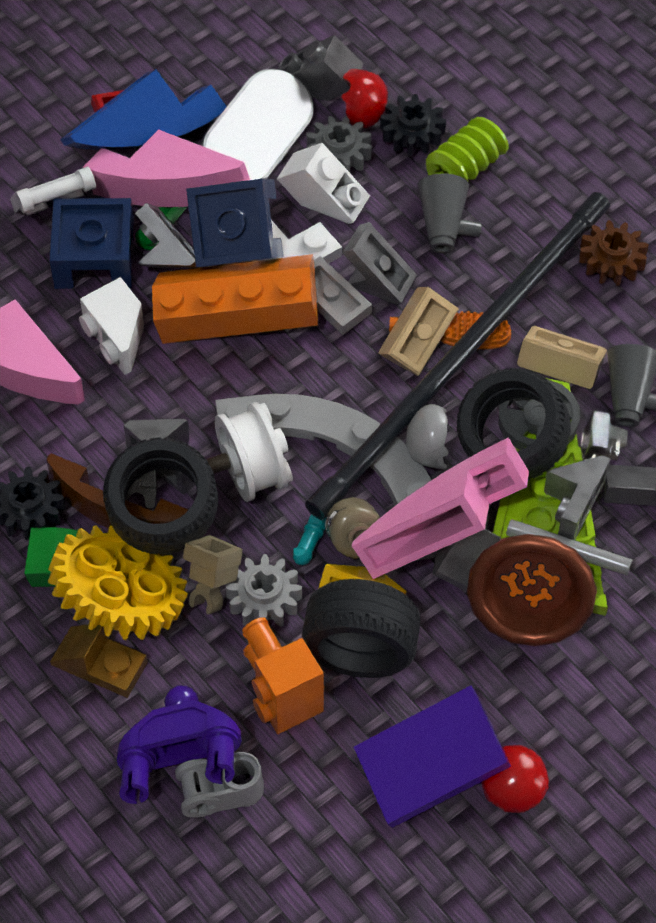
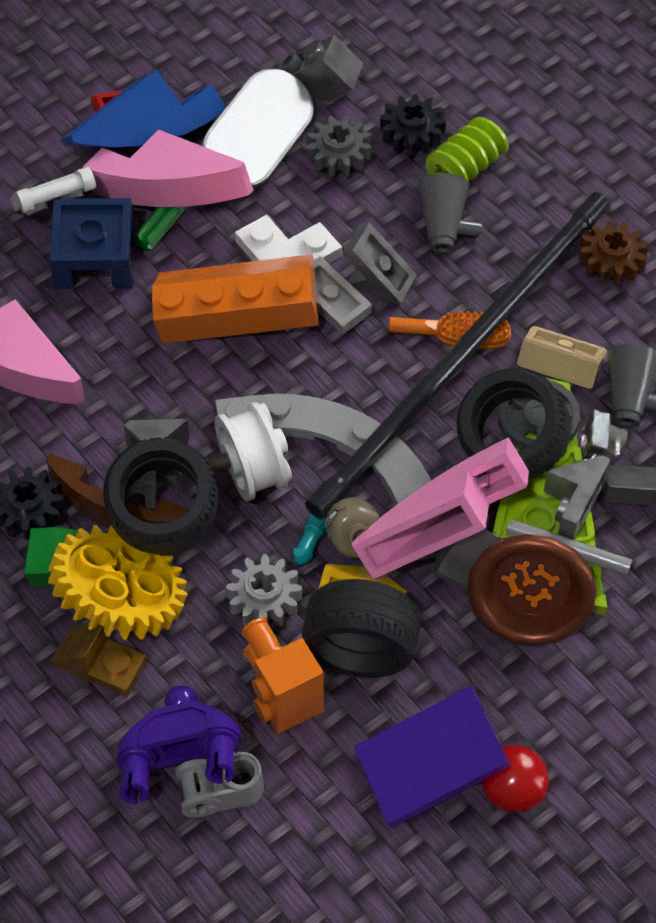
white slope [79,277,144,375] -> none
flat silver slope [135,203,201,269] -> none
dark tan piece [183,535,243,615] -> none
dark blue panel [186,178,284,267] -> none
white slope [277,143,370,224] -> none
red hair [341,68,388,128] -> none
tan slope [378,287,459,376] -> none
light grey hair [406,404,448,470] -> none

